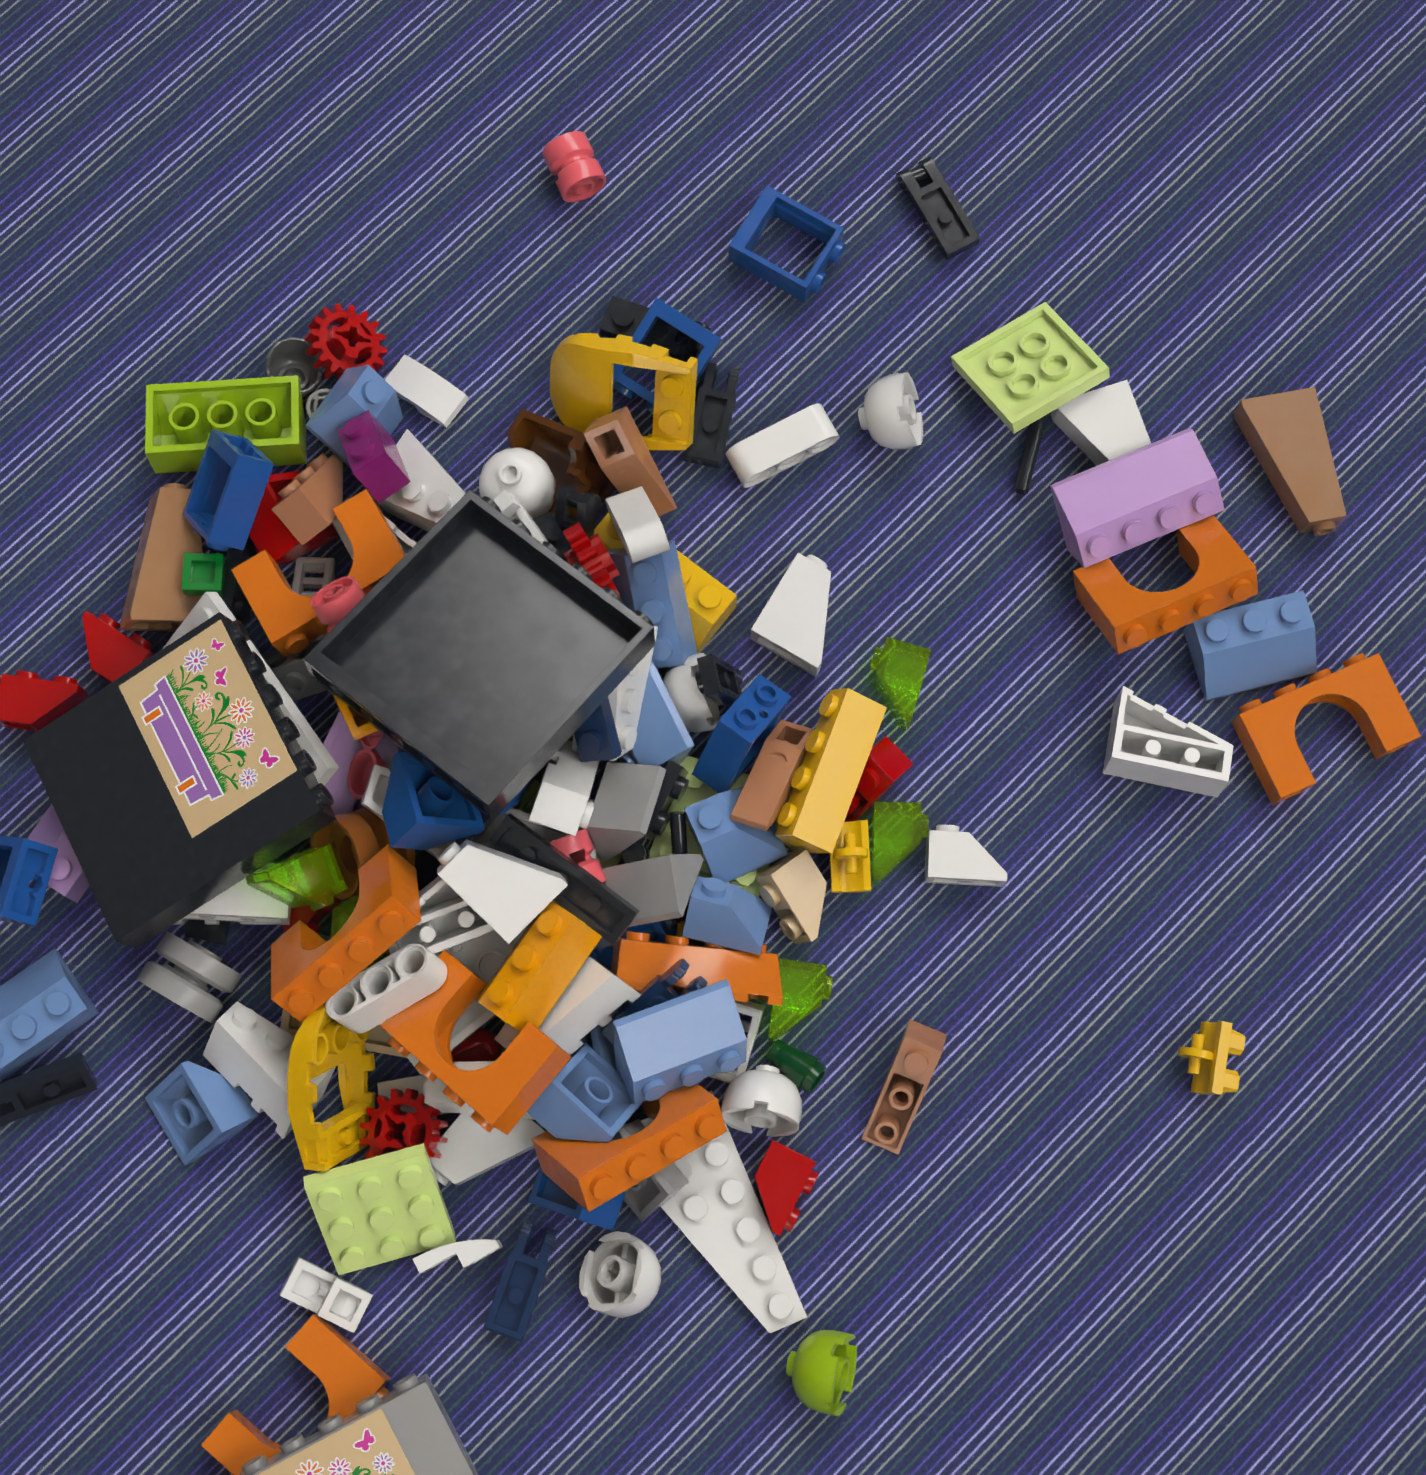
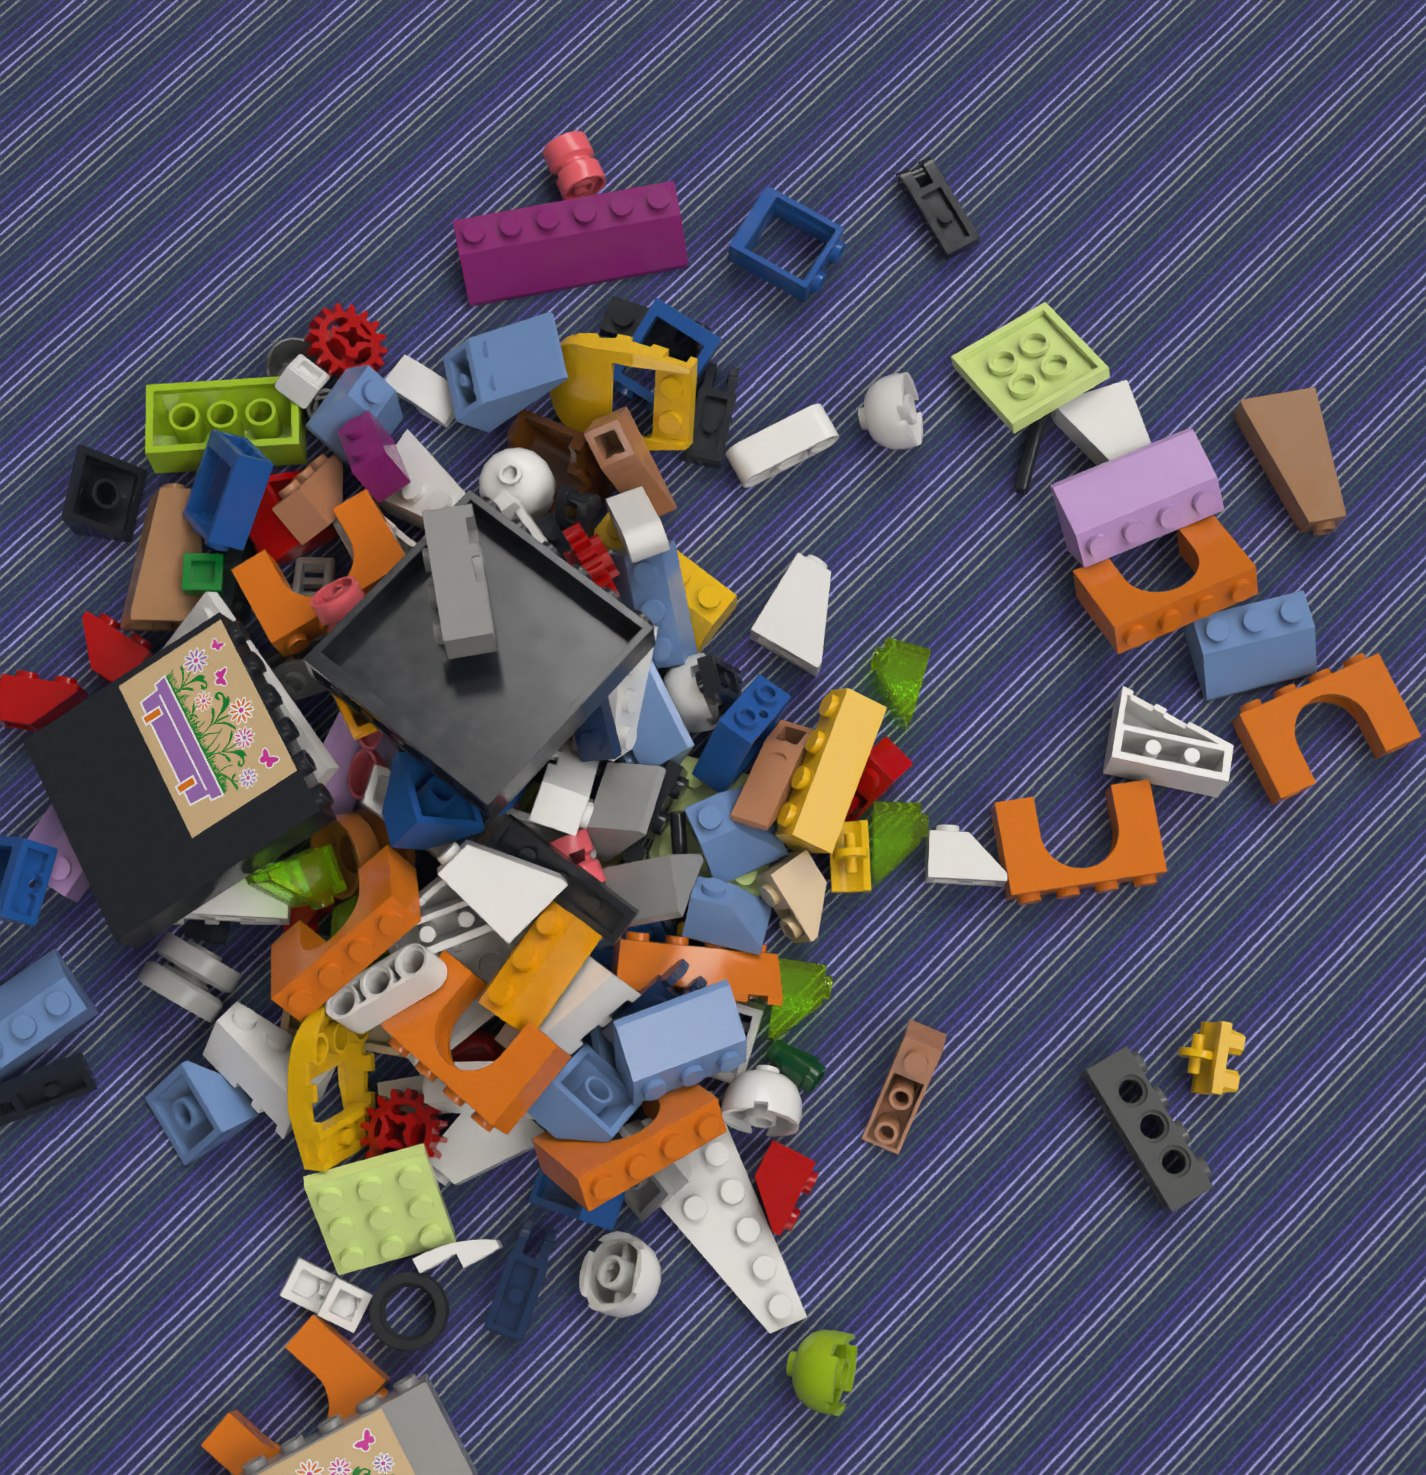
none -> black slope [61,445,147,542]
none -> white slope [275,354,330,409]
none -> black tyre [369,1272,450,1352]
none -> light grey wedge [422,504,497,659]
none -> medium blue slope [443,312,568,433]
none -> magenta slope [453,181,688,307]
none -> orange arch [990,779,1167,905]
none -> dark grey brick [1081,1046,1213,1213]

